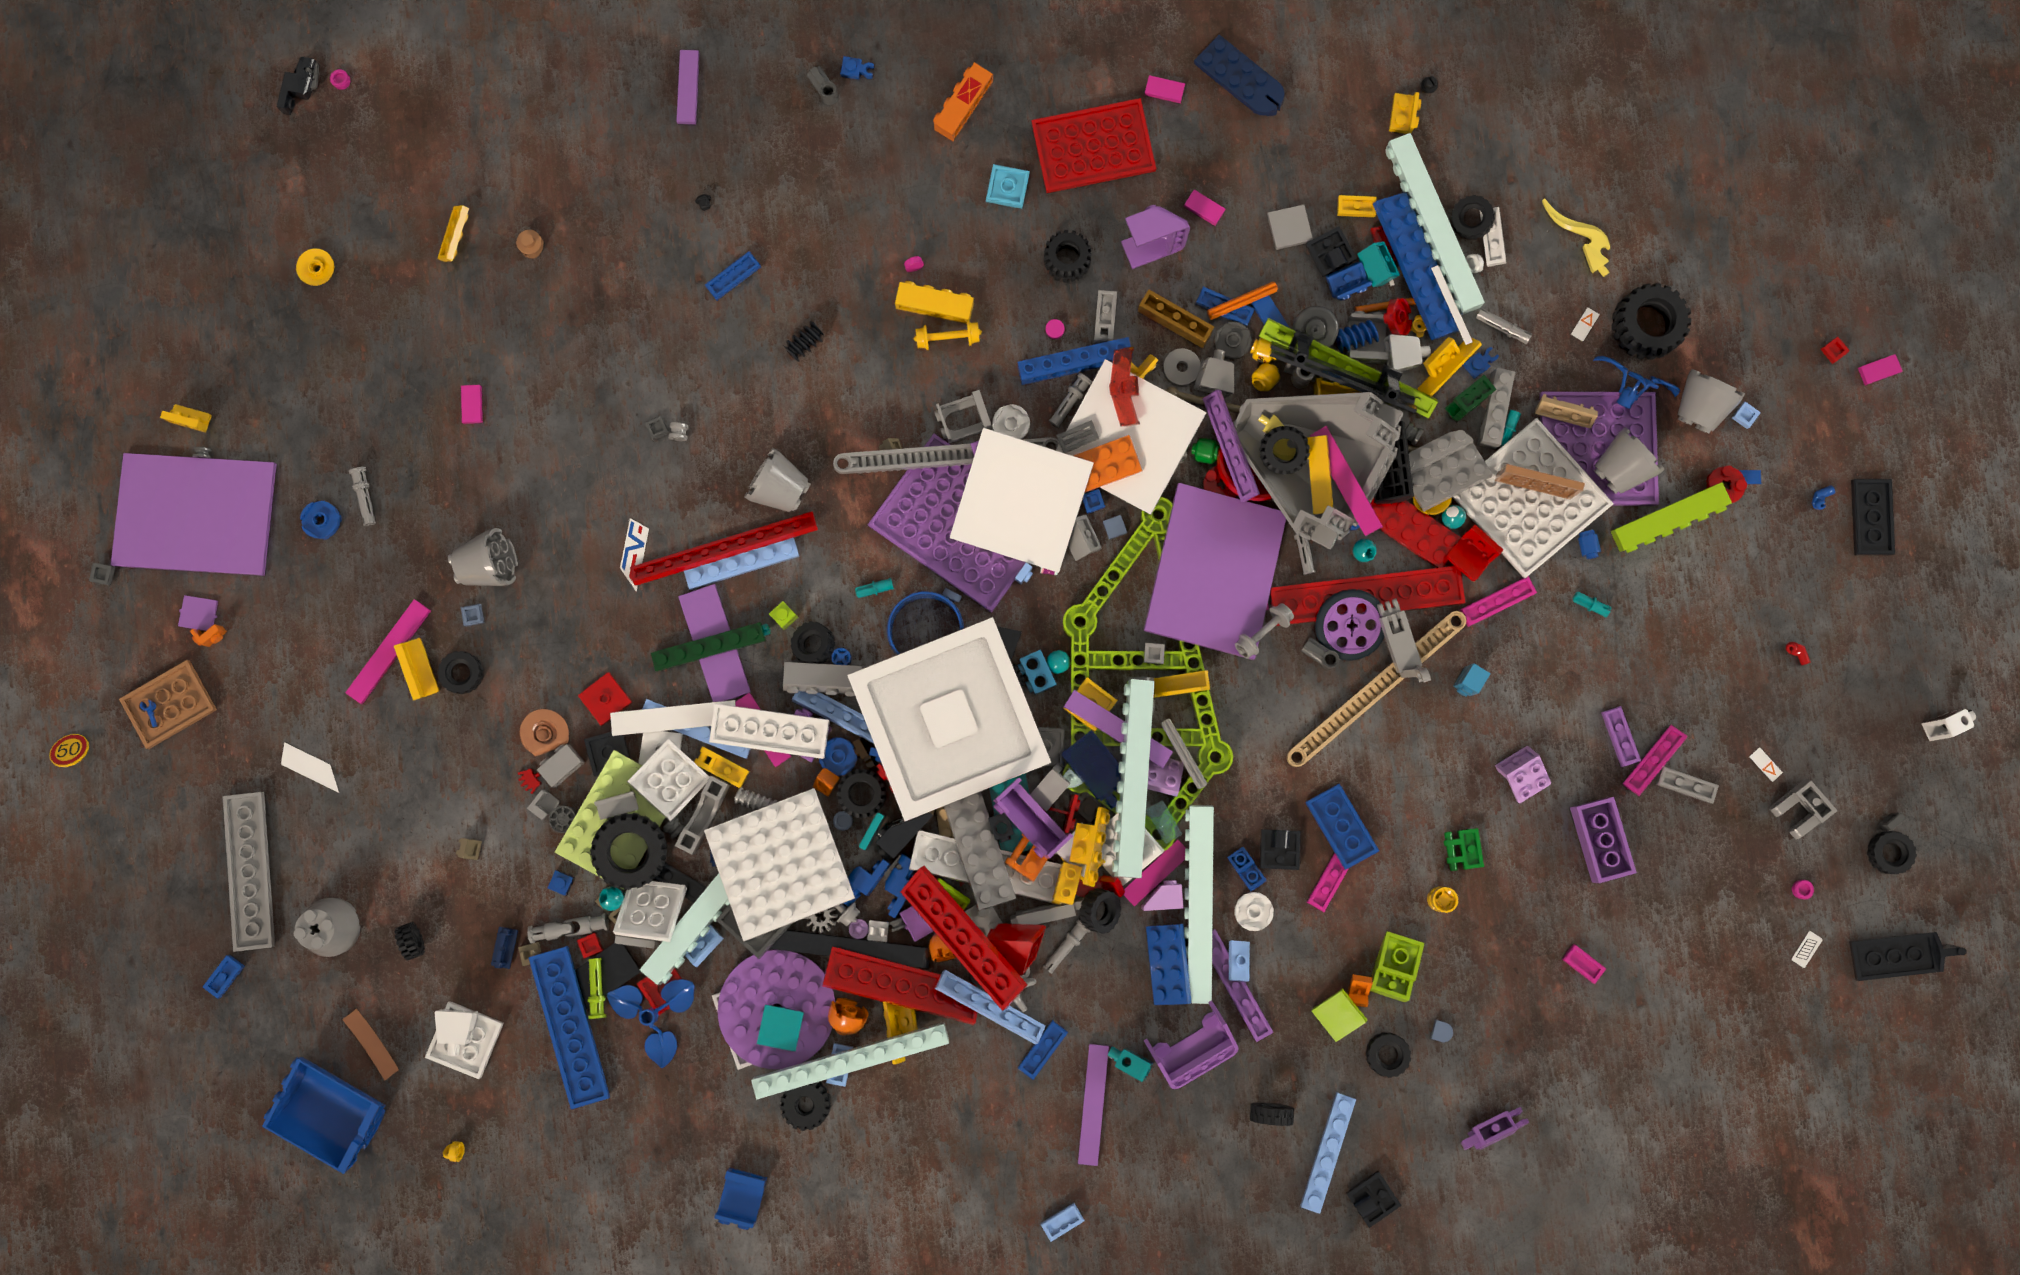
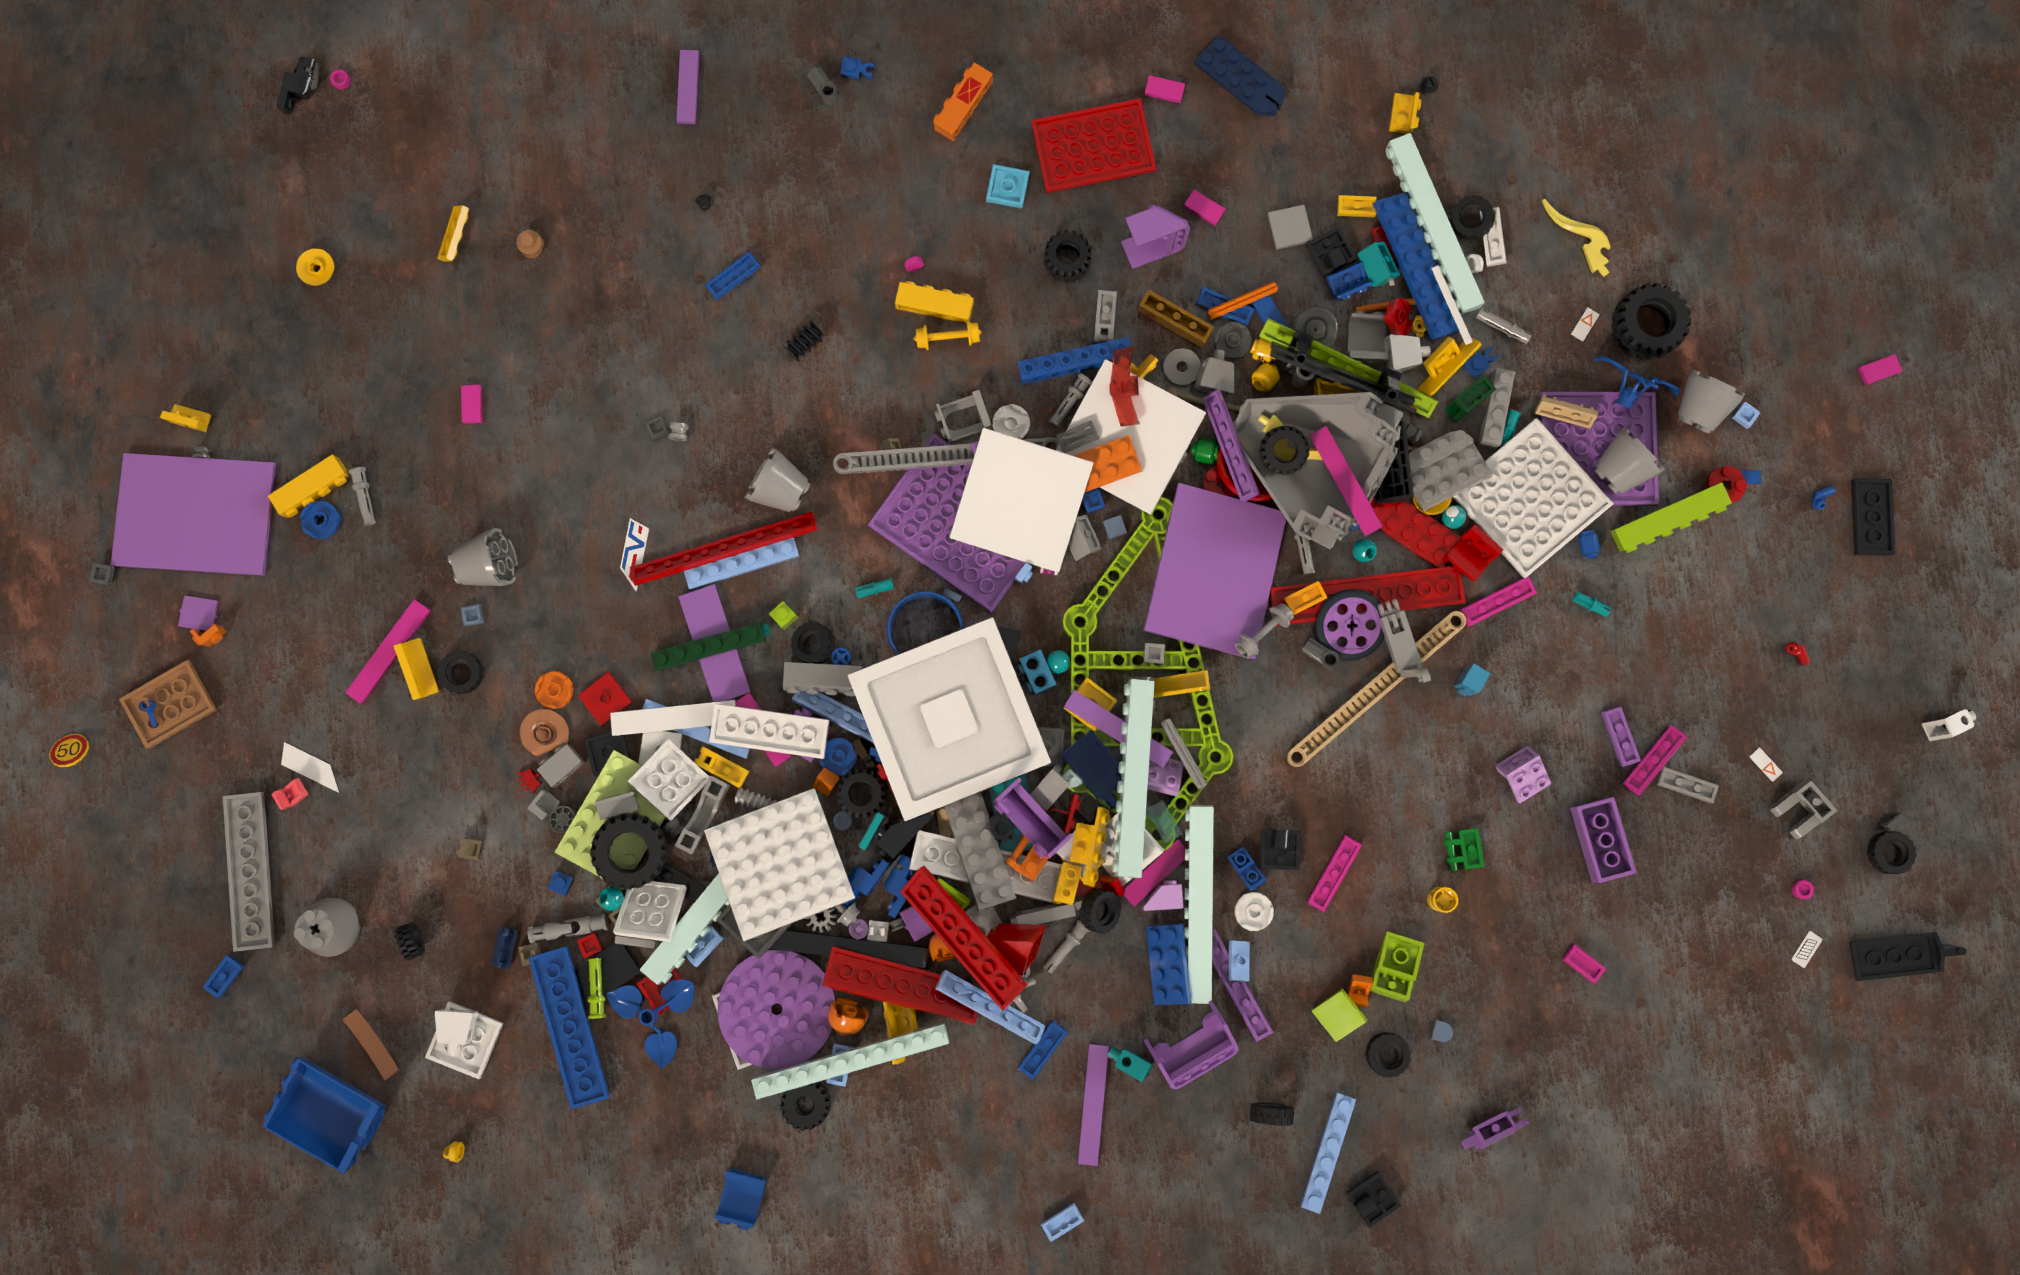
teal tile [757,1004,804,1052] -> none
dark pink tile [1046,319,1064,339] -> none
blue tile [1305,783,1379,870] -> none
yellow tile [1307,435,1333,515] -> none
blue piece [1336,320,1379,353] -> none
medium nougat plate [1495,464,1585,499] -> none
red plate [1820,337,1850,364] -> none
none -> yellow brick [268,454,351,518]
none -> coral bracket [272,778,309,810]
none -> orange tile [534,671,574,710]
none -> light orange plate [1284,581,1327,615]

